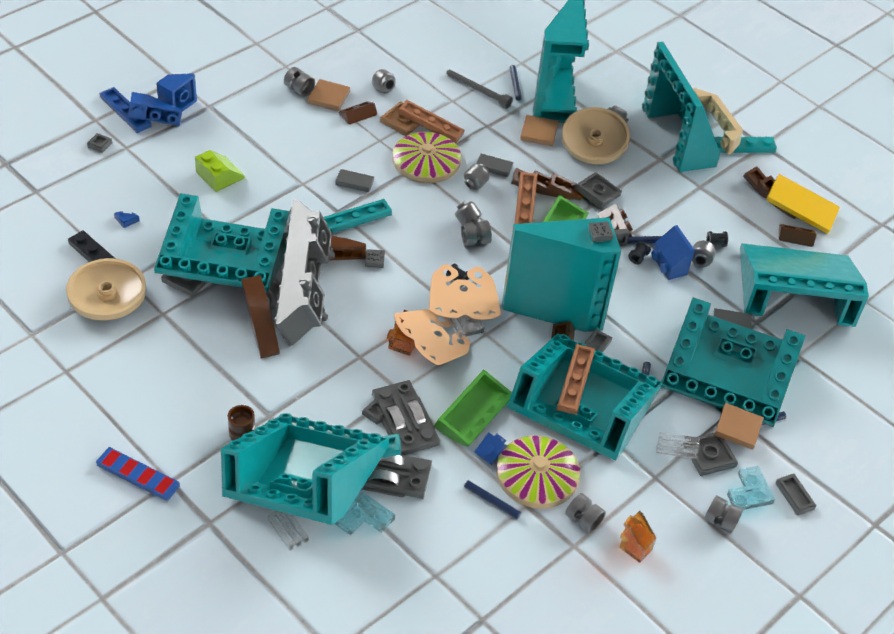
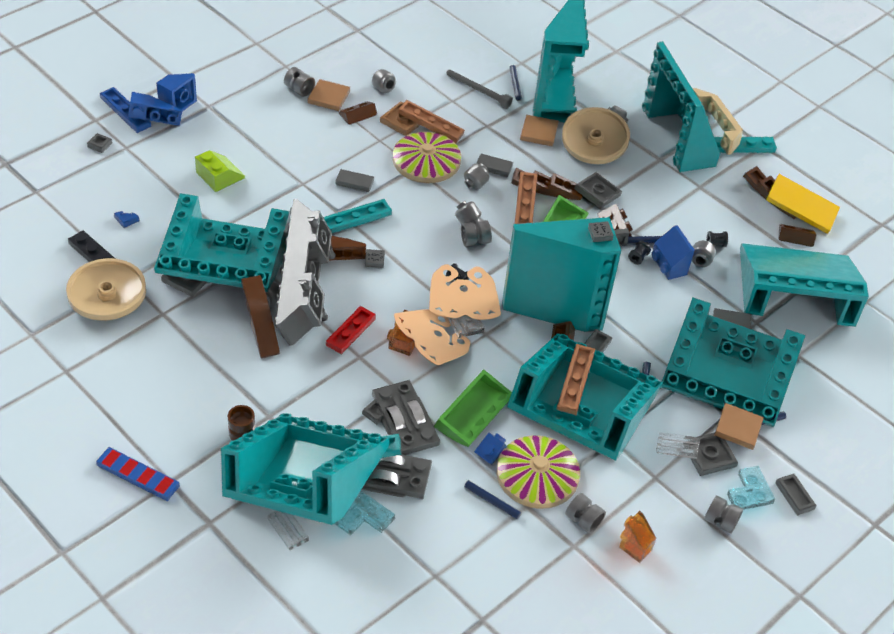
none -> red plate [326,306,376,355]

